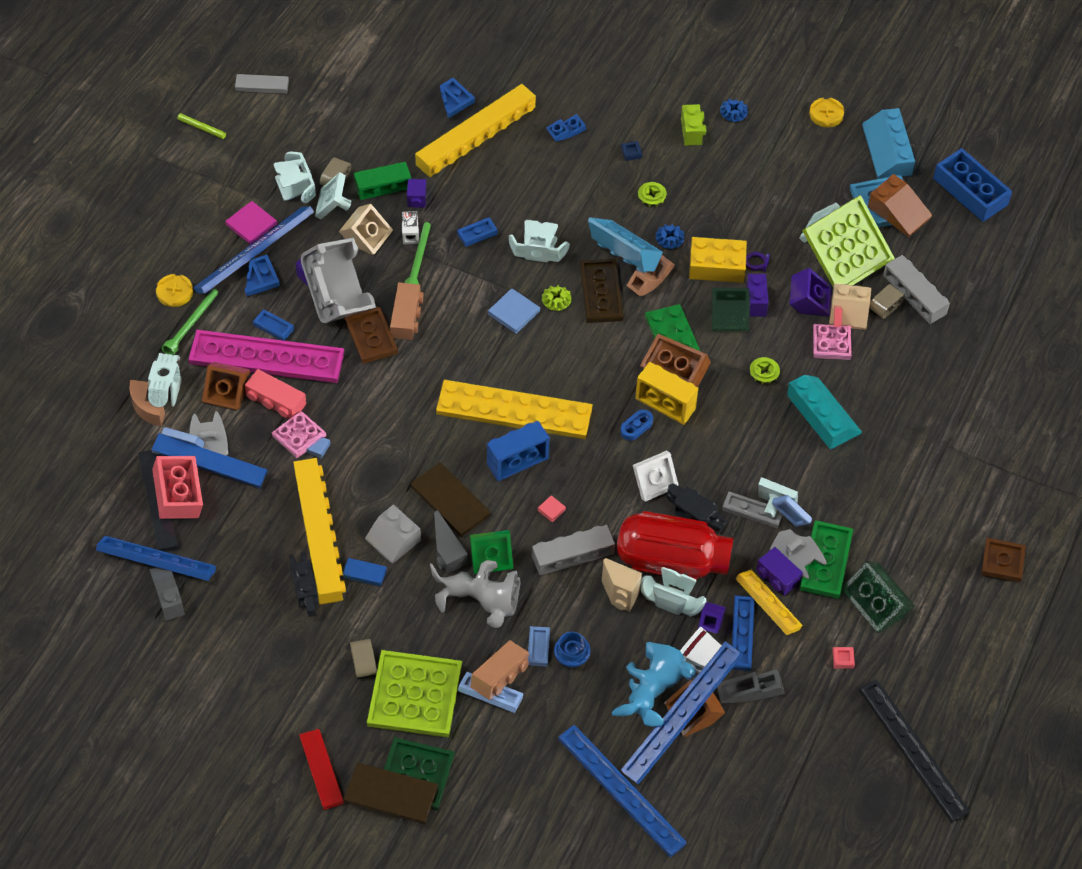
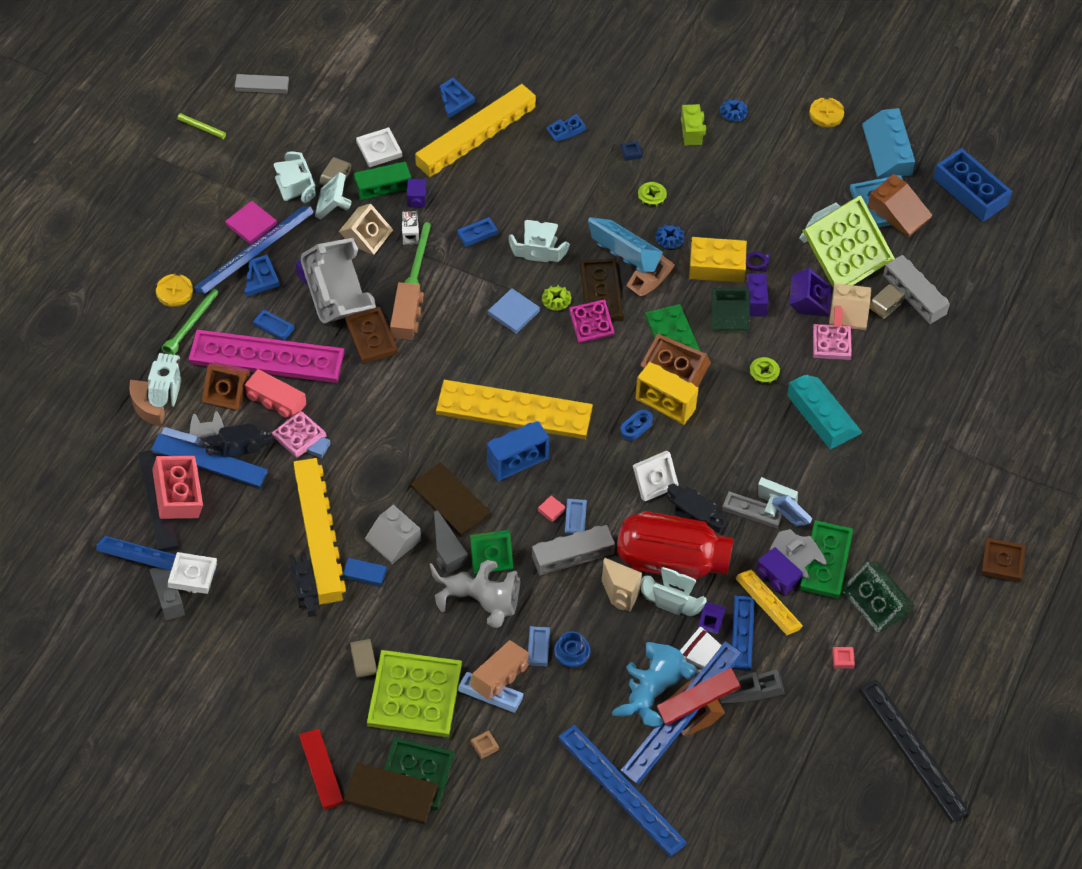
none -> white tile [168,552,217,594]
none -> black hinge [205,424,273,458]
none -> white plate [356,128,402,167]
none -> medium nougat tile [471,730,499,759]
none -> medium blue tile [565,499,587,536]
none -> dark pink tile [569,299,615,344]
none -> tile [657,668,741,725]

